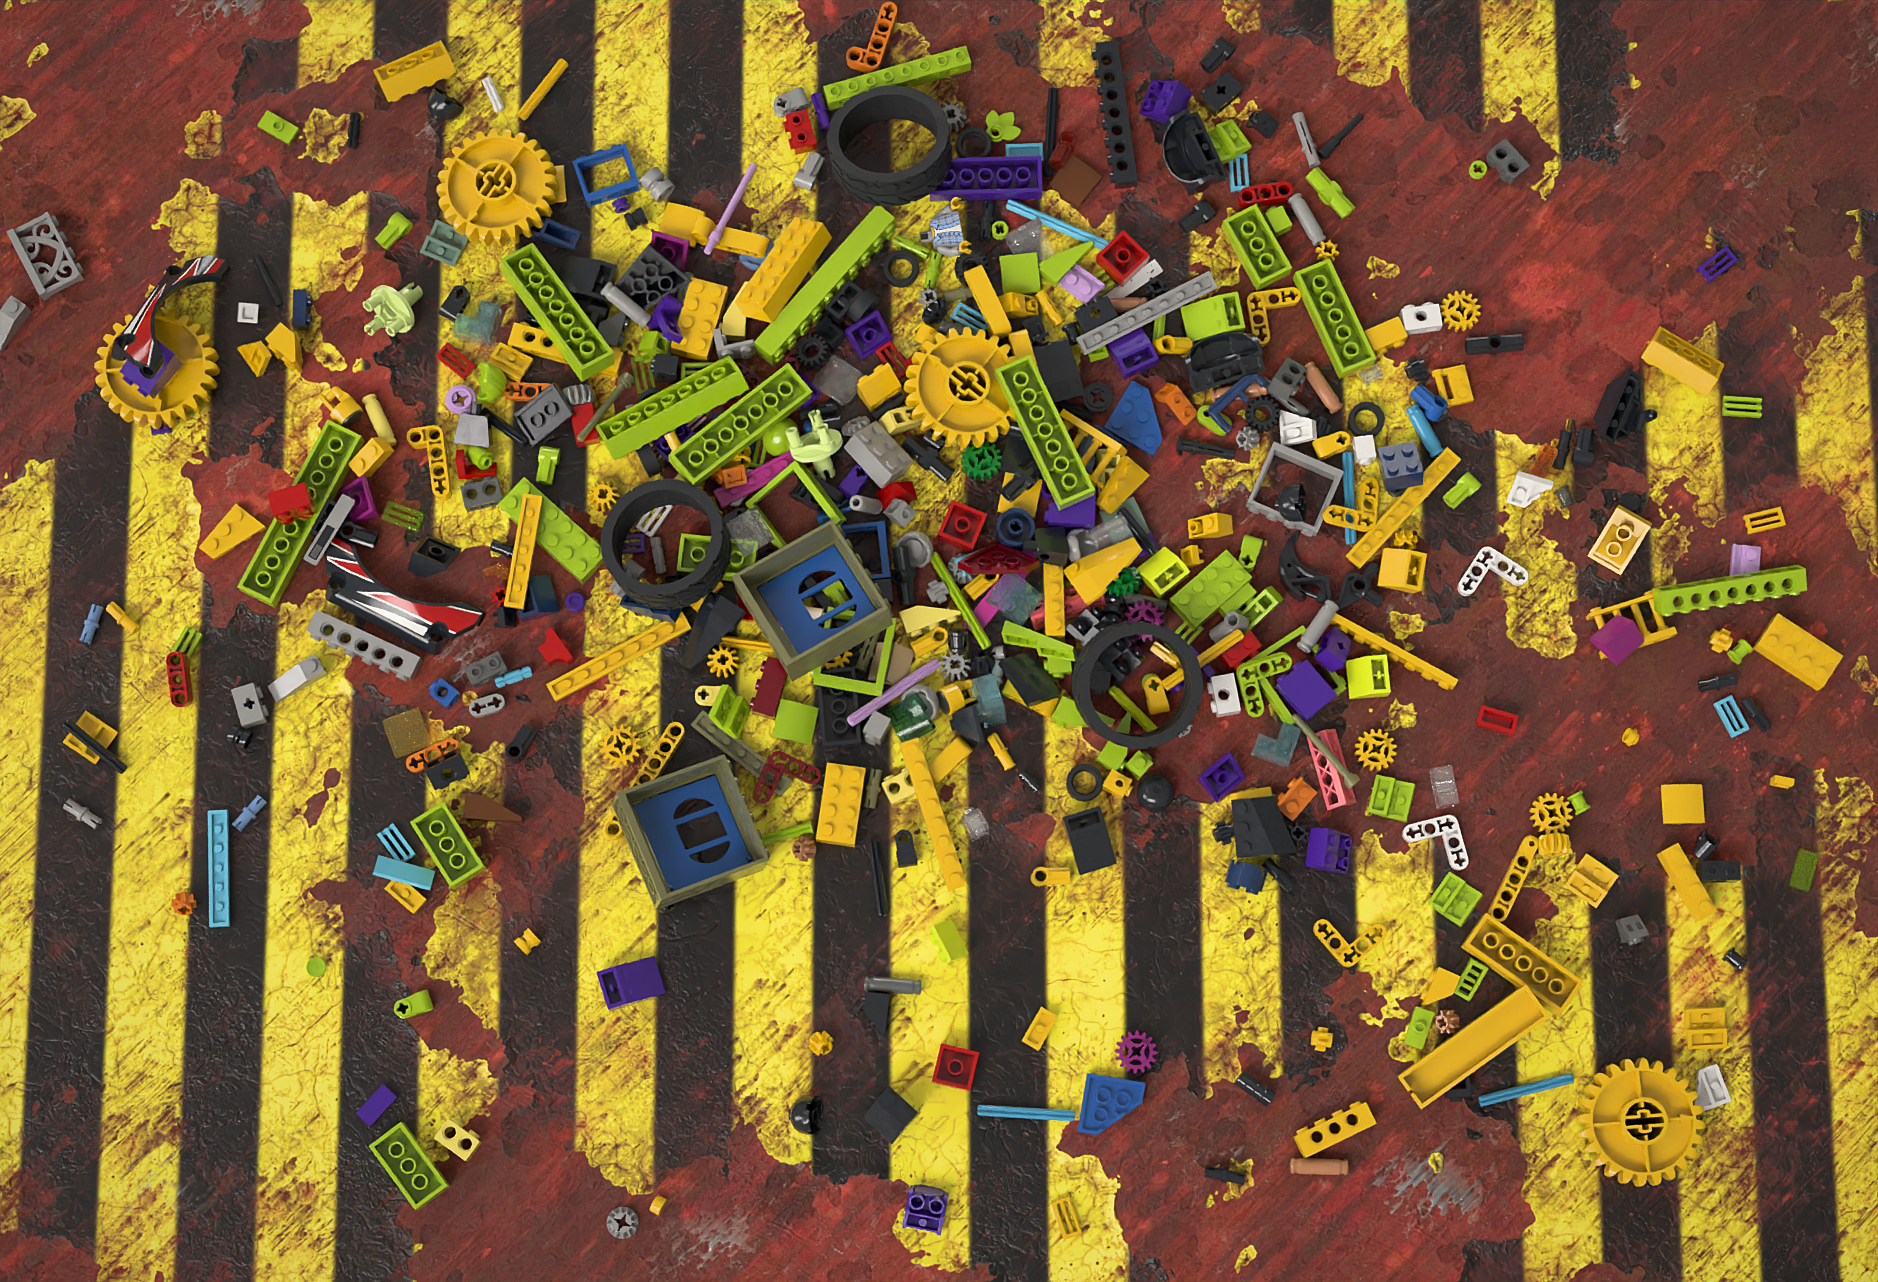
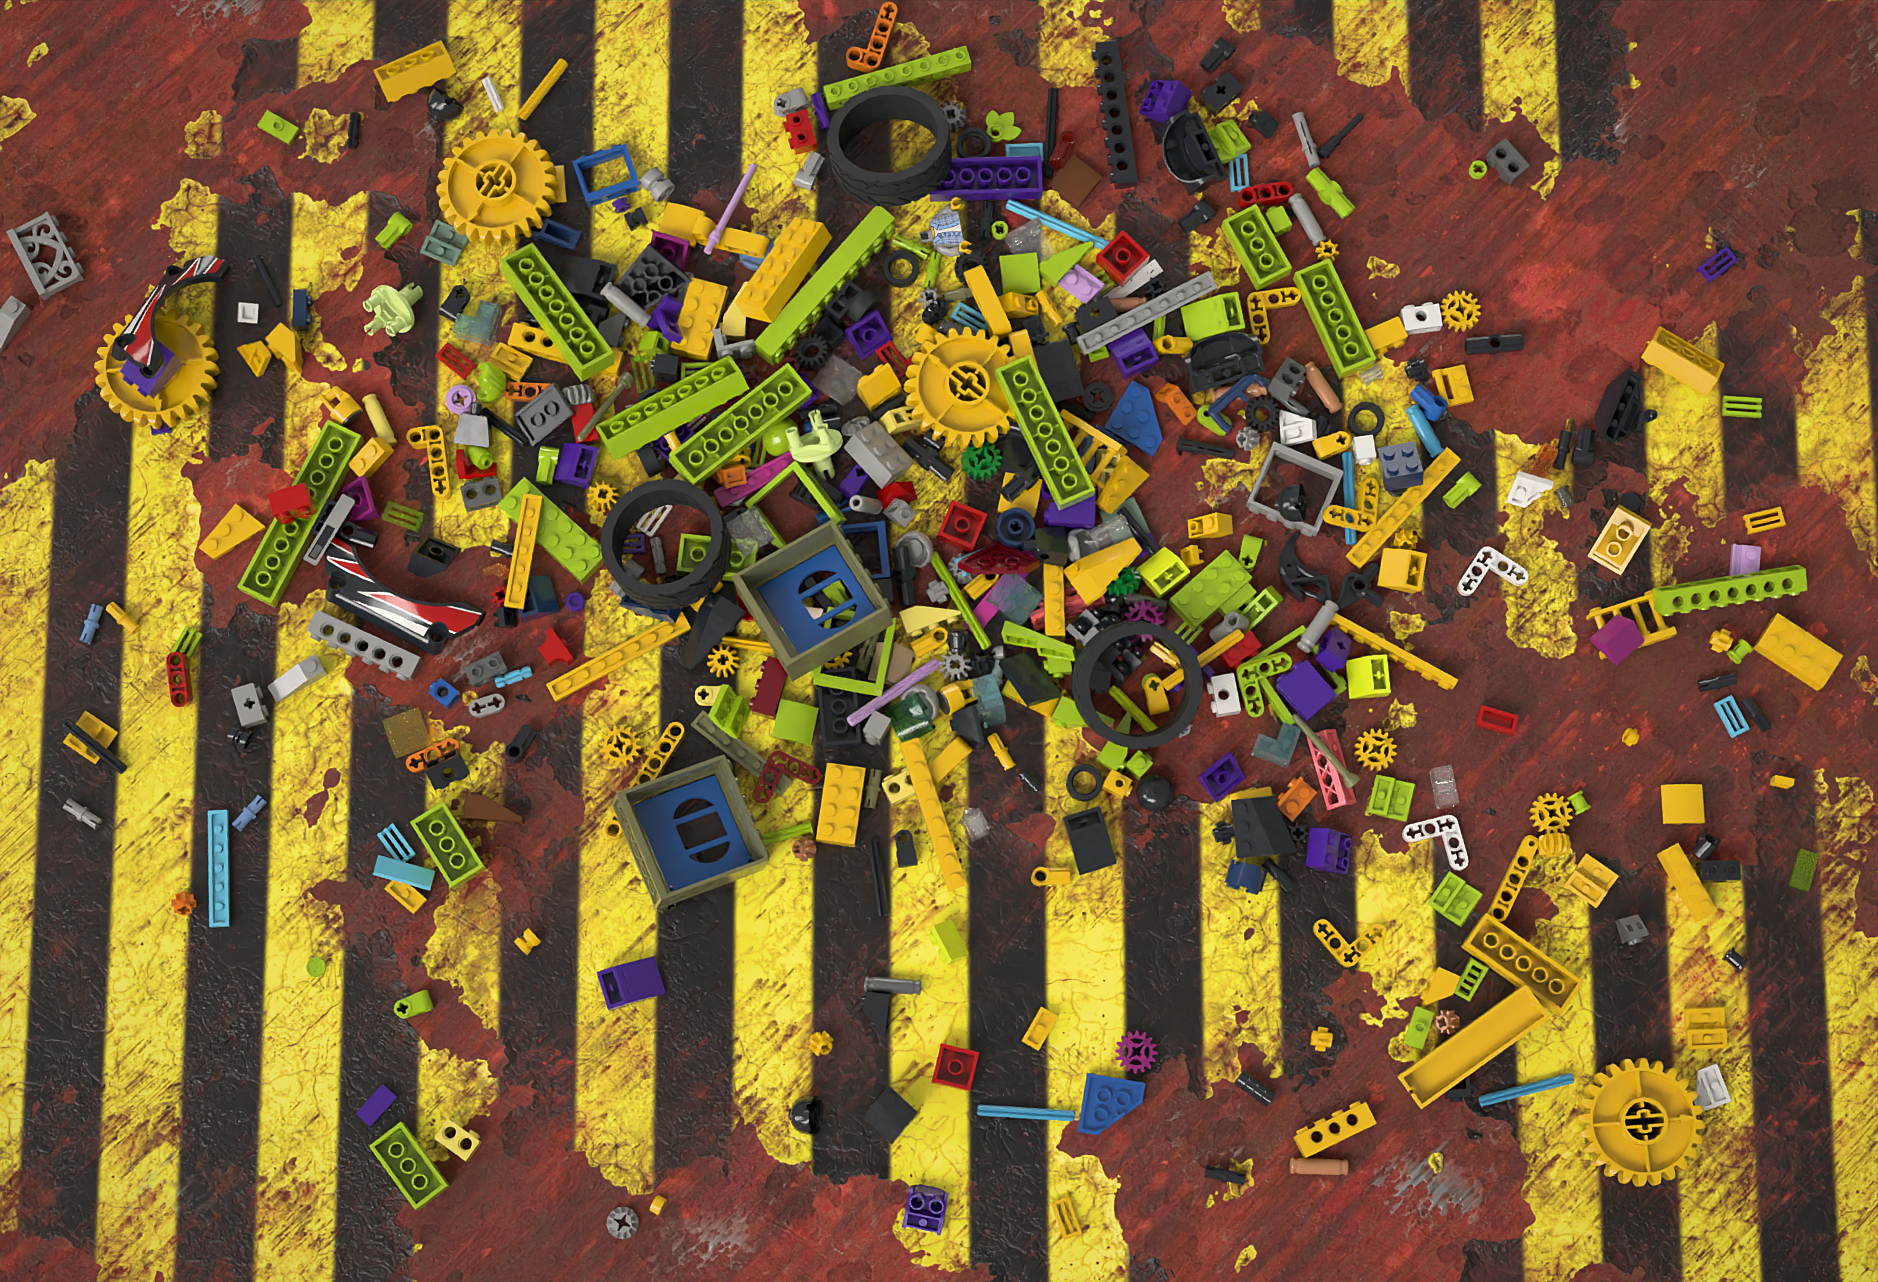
none -> dark purple slope [553,443,601,489]

